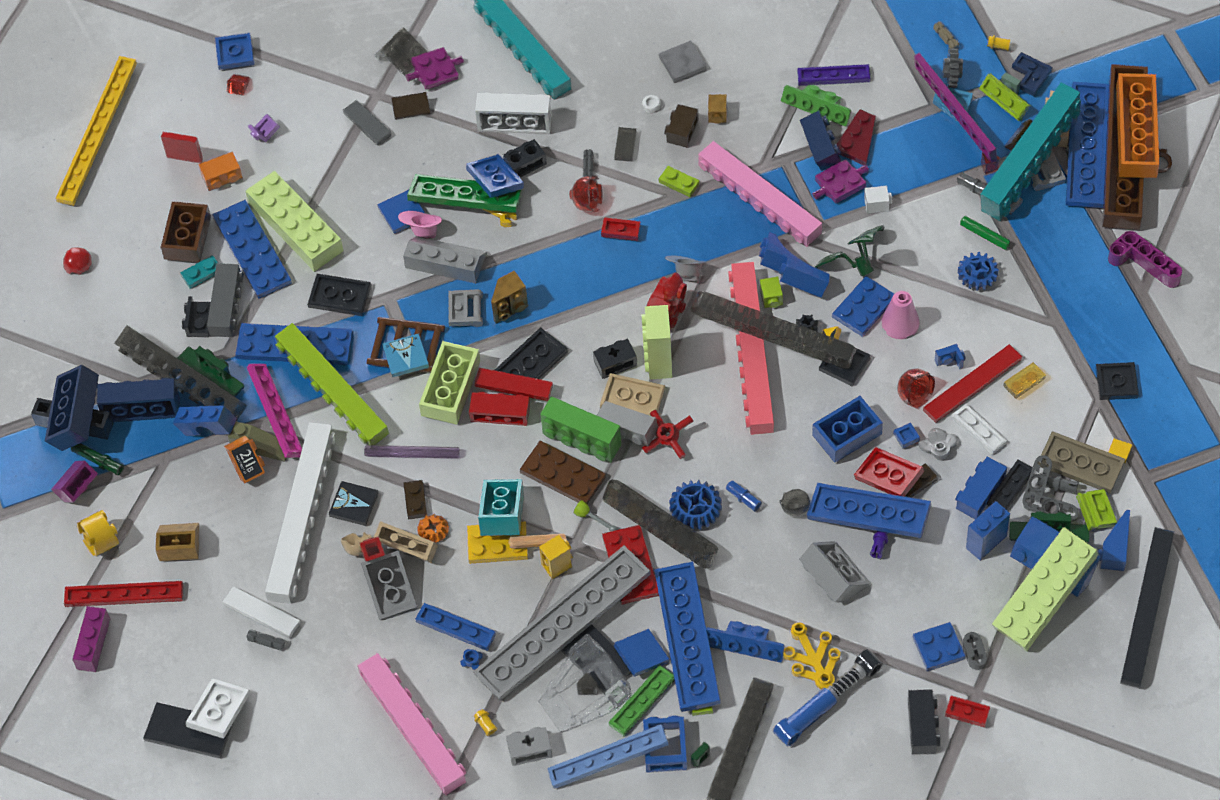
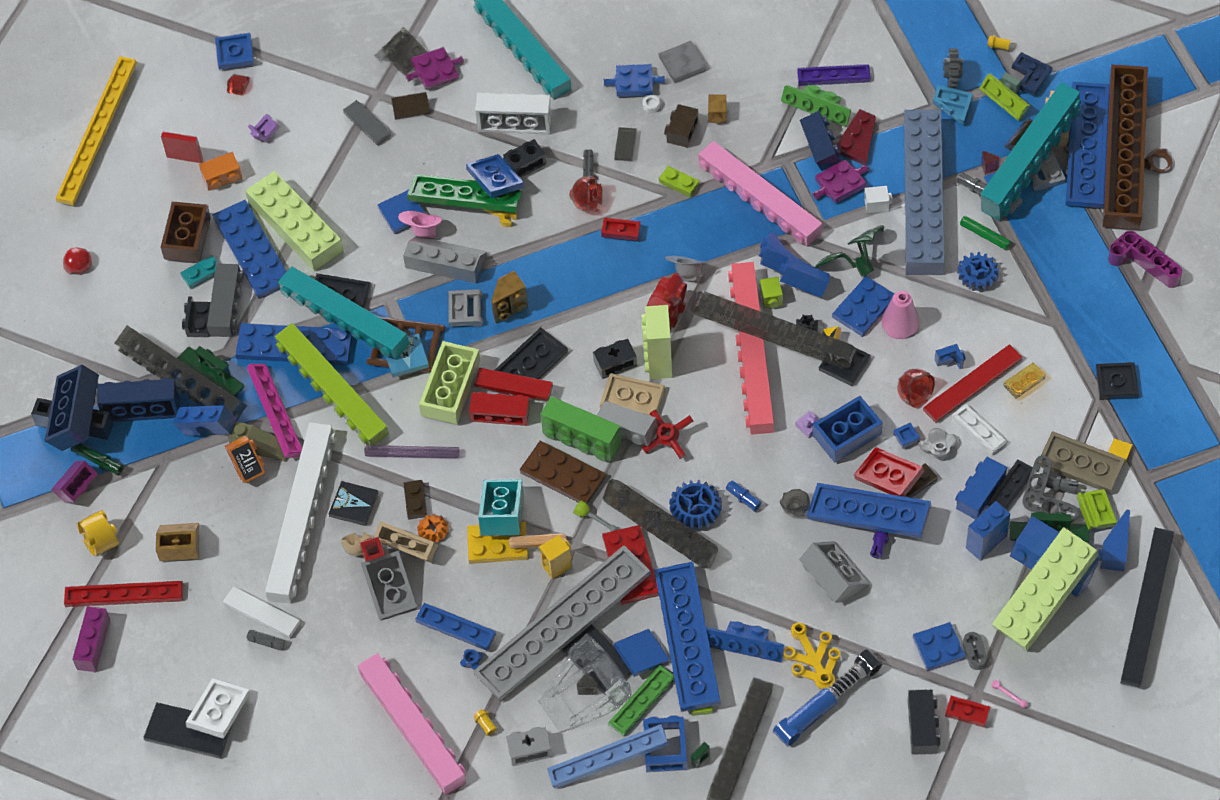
magenta tile [914,53,997,163] -> none
dark tan axle [933,21,960,48] -> none
orange brick [1116,73,1159,178] -> none
none -> teal brick [278,266,410,360]
none -> blue plate [604,64,665,97]
none -> lavender tile [795,411,819,438]
none -> sand blue brick [904,110,944,275]
none -> bright pink hinge [992,680,1028,708]

